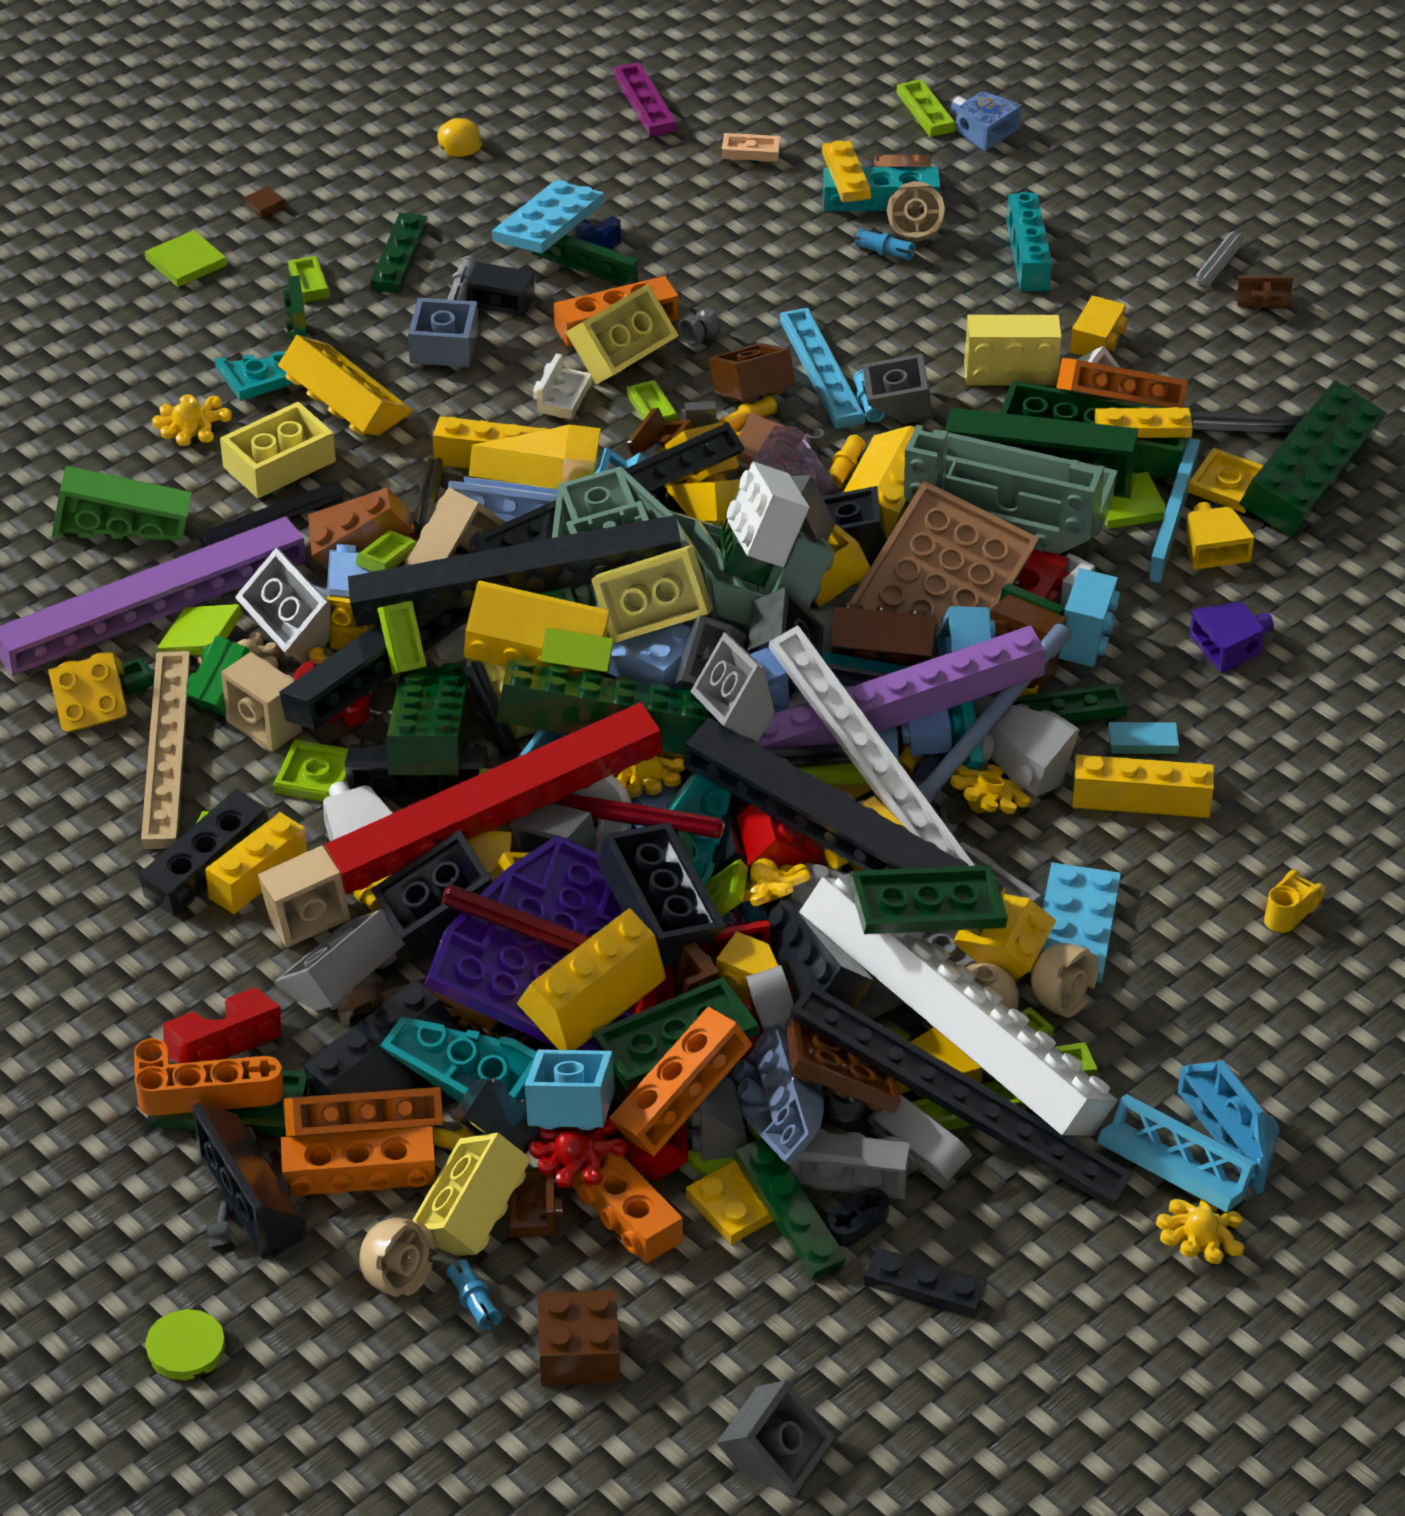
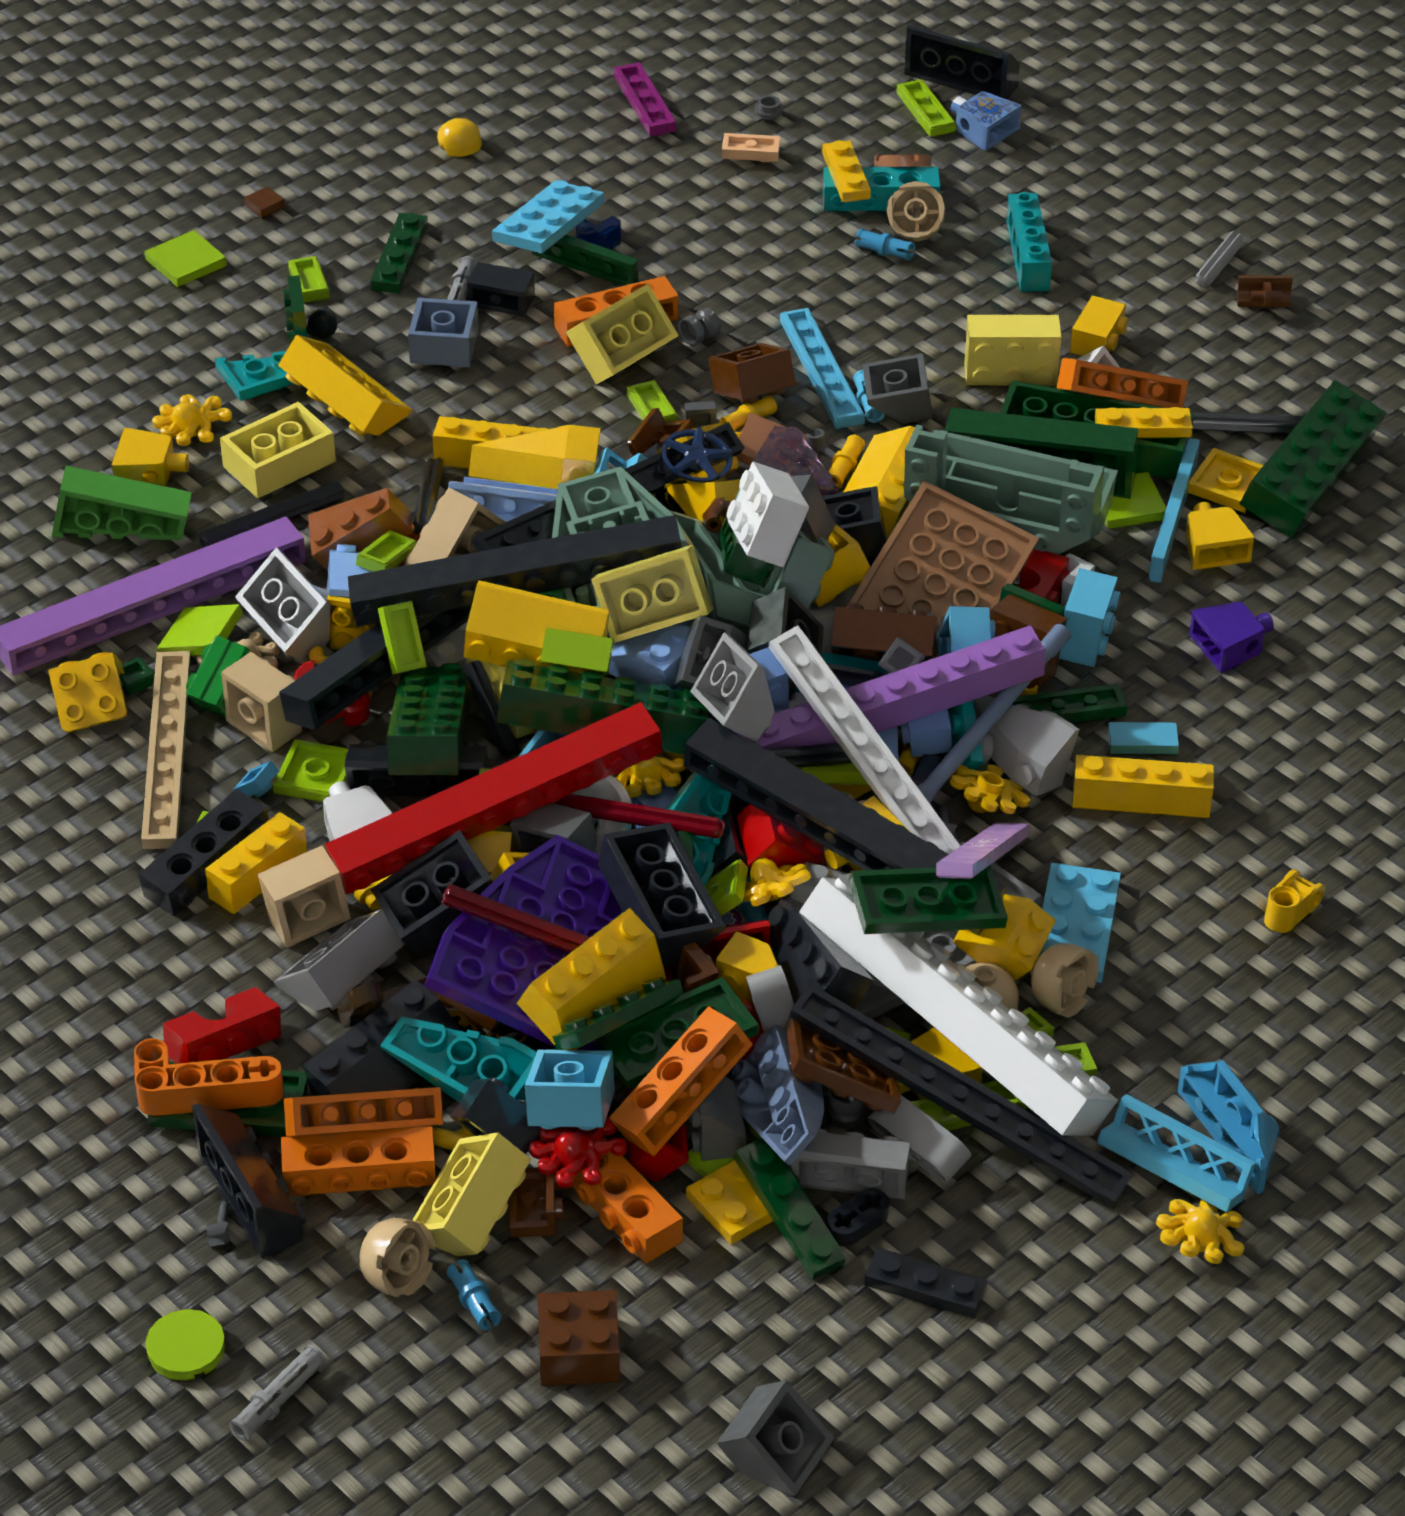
white bracket [533,353,592,419] -> none
none -> yellow torso [112,428,189,486]
none -> light grey pin [229,1345,326,1441]
none -> dark azure plate [233,761,279,797]
none -> black plate [308,308,338,338]
none -> dark green plate [552,977,684,1050]
none -> dark blue wheel [662,427,733,483]
none -> reddish brown arm [702,497,731,532]
none -> dark grey plate [755,95,783,120]
none -> dark grey tile [878,637,925,673]
none -> black slope [904,25,1020,100]
none -> lavender tile [936,822,1030,879]

